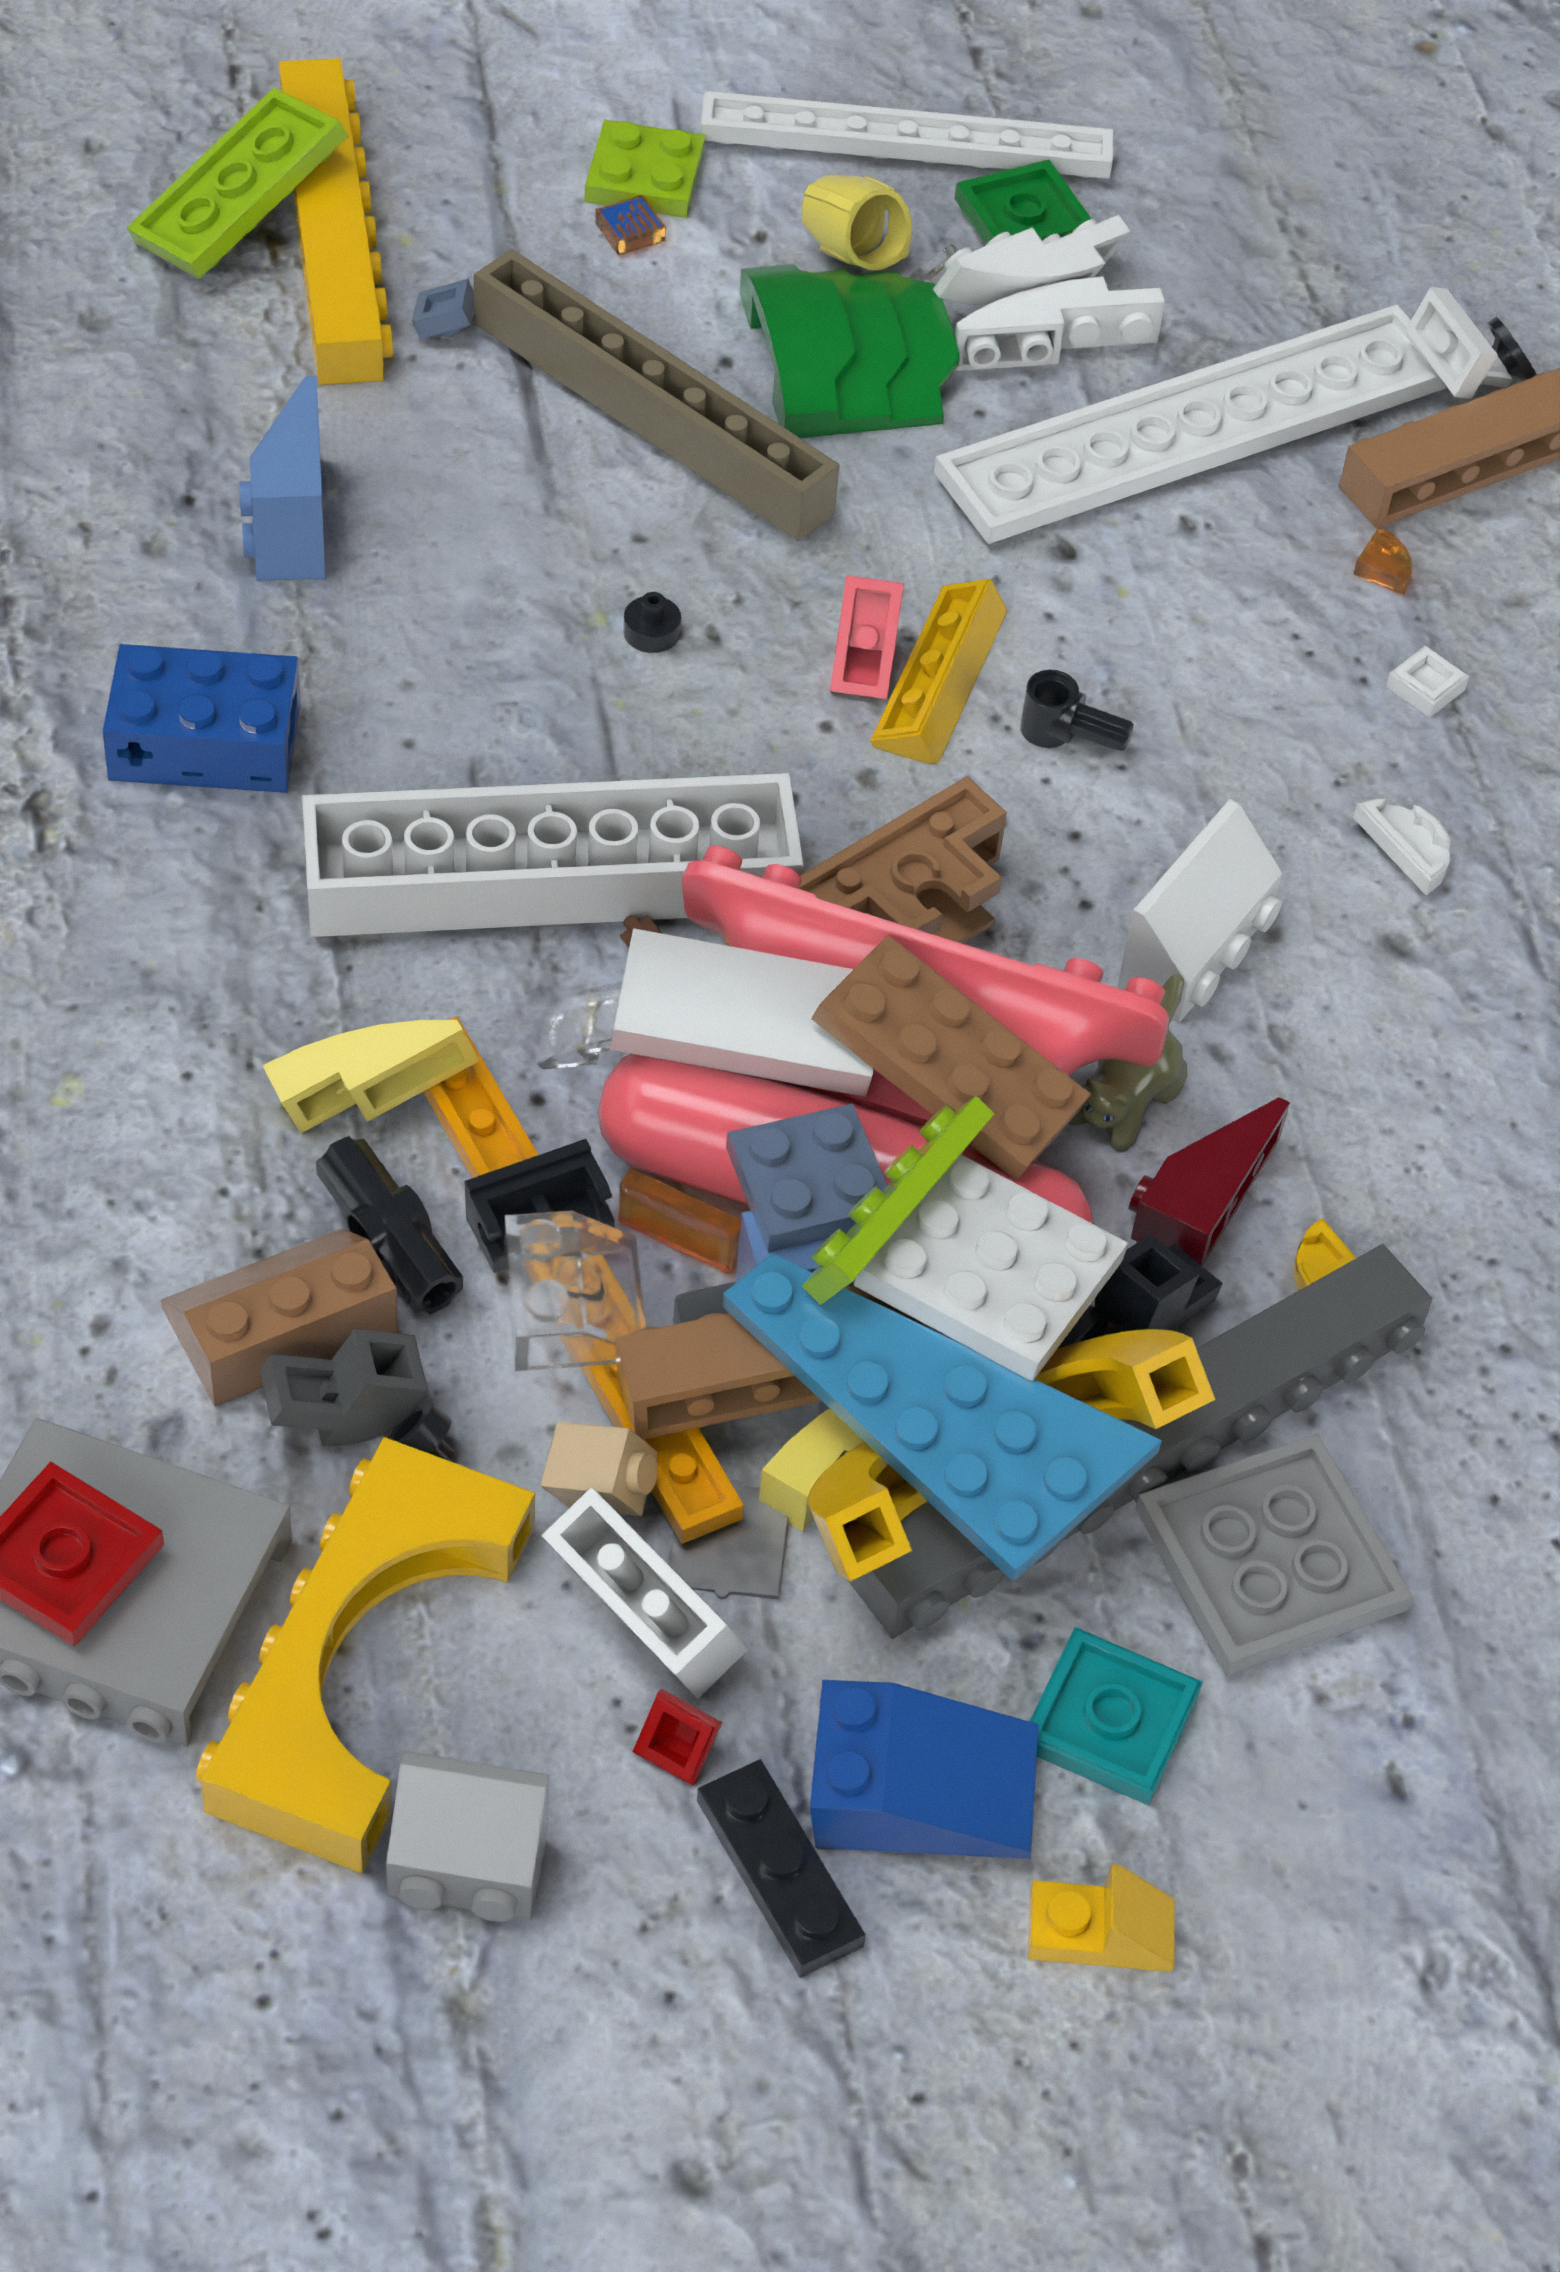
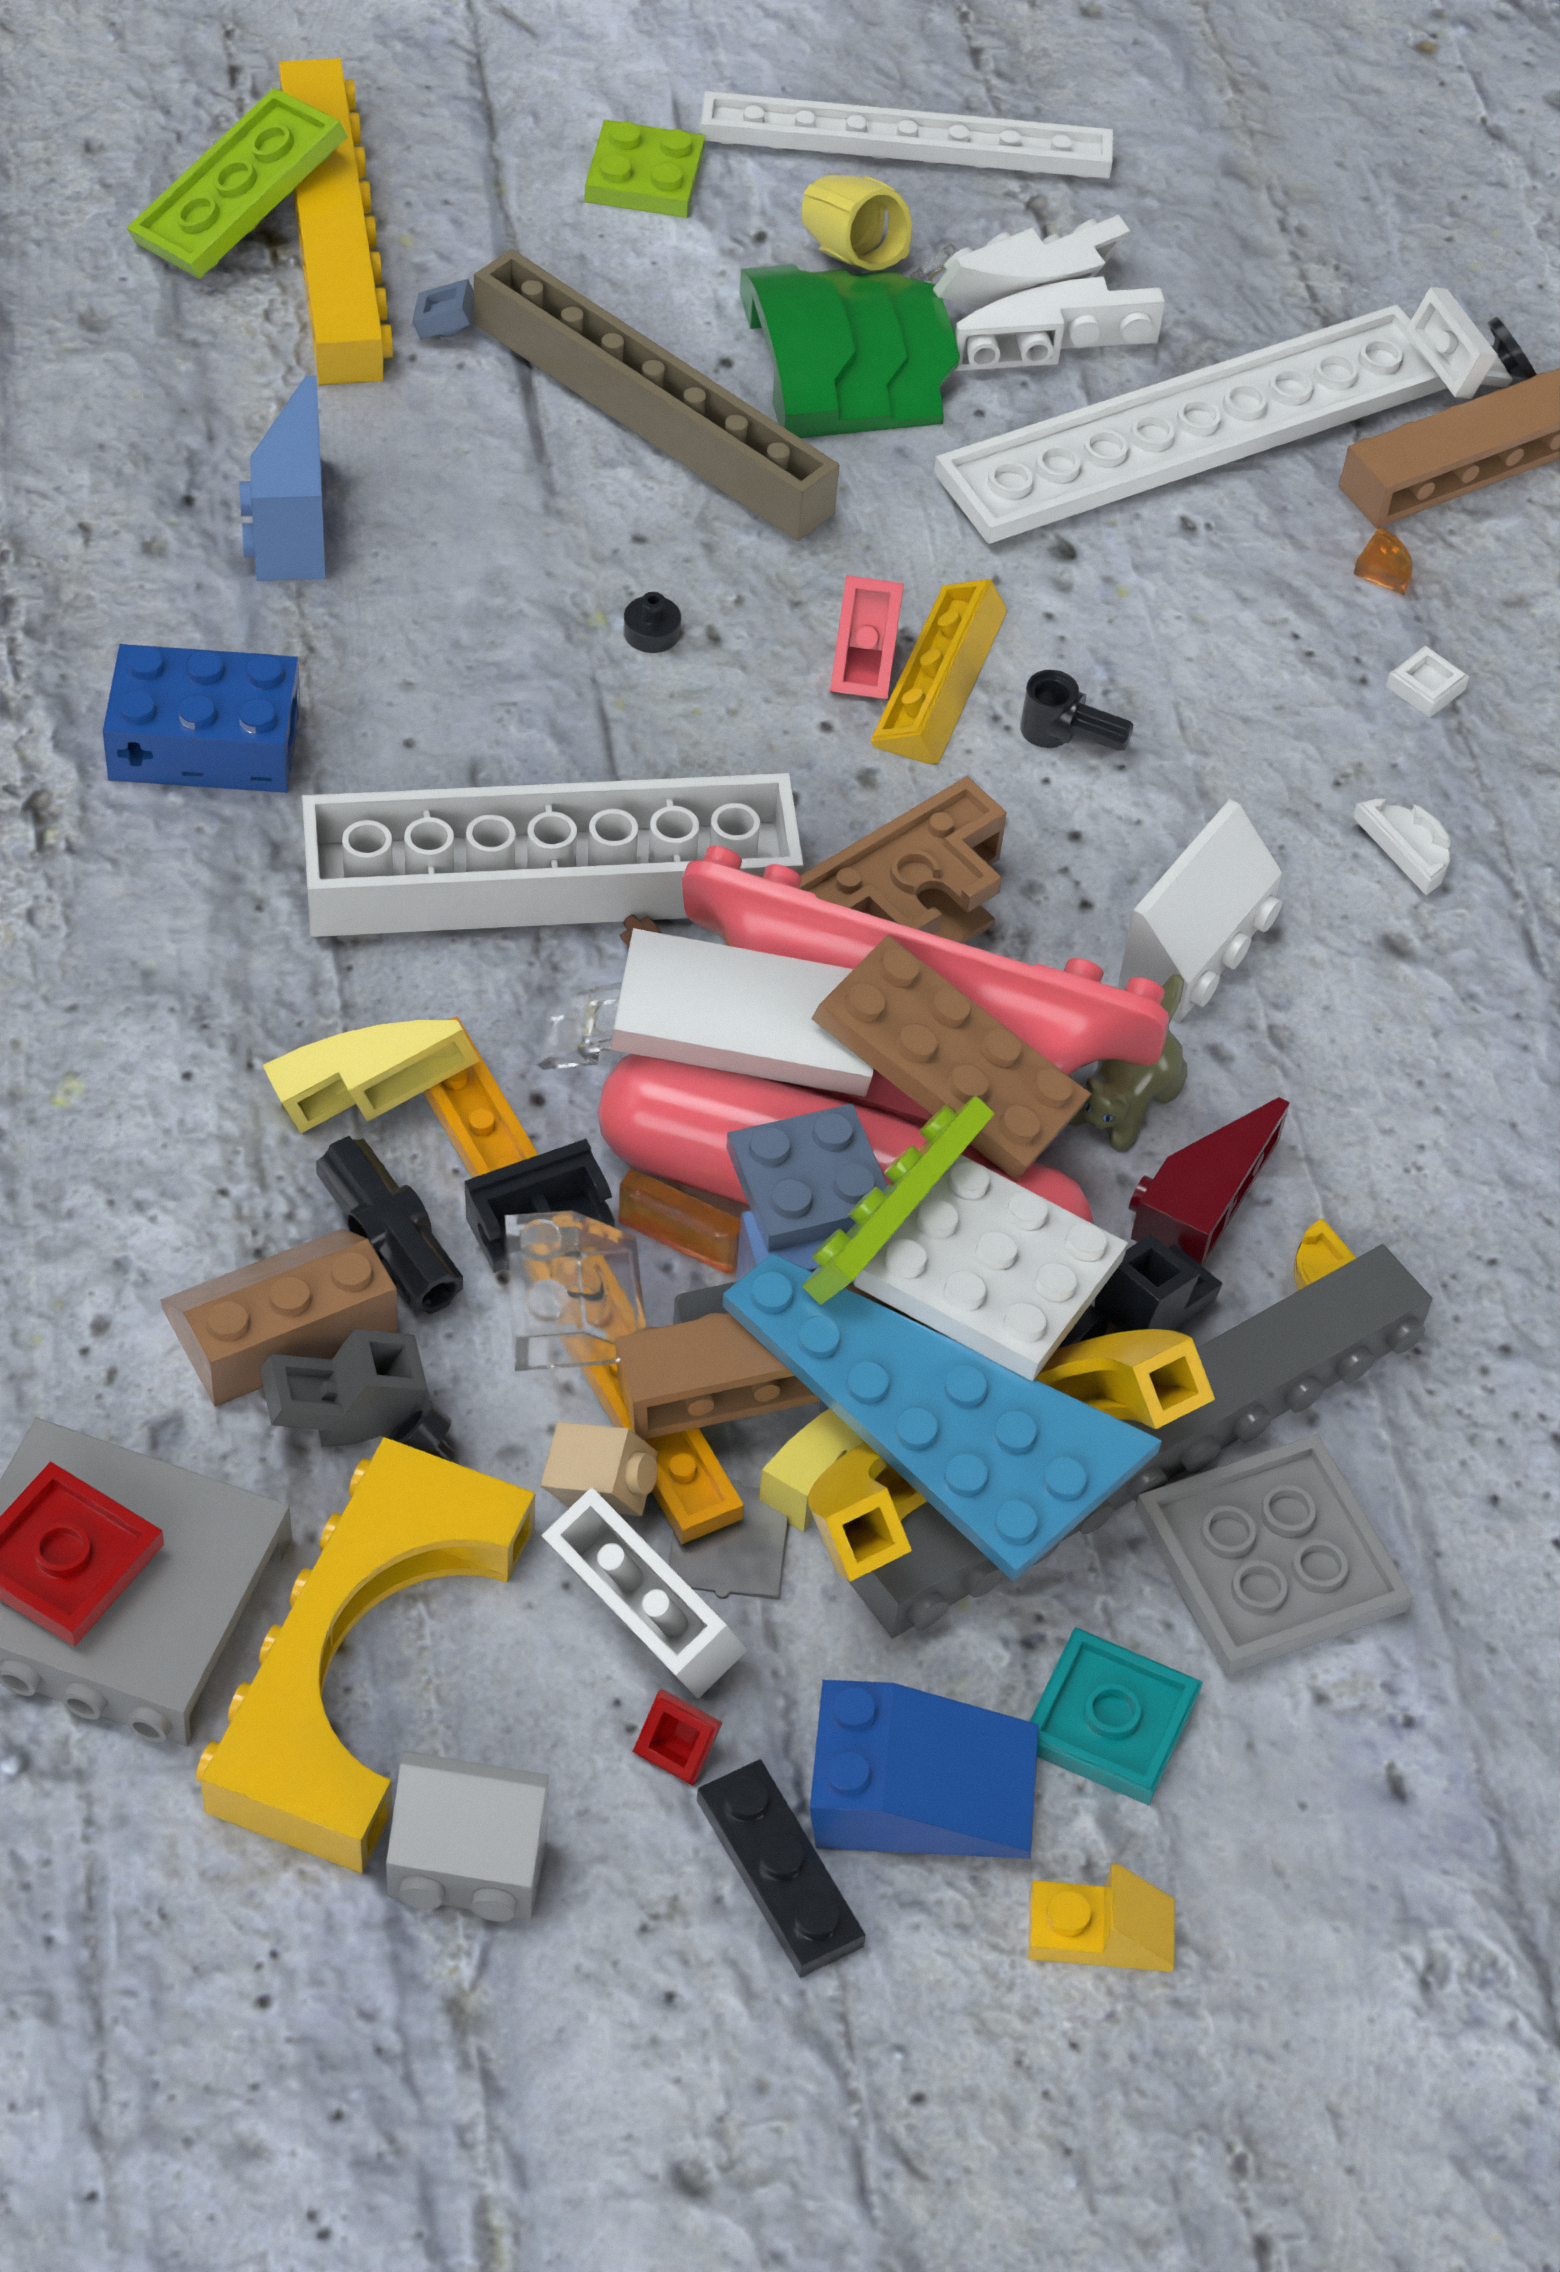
clear orange tile [595,195,666,255] -> none
green plate [954,160,1091,244] -> none

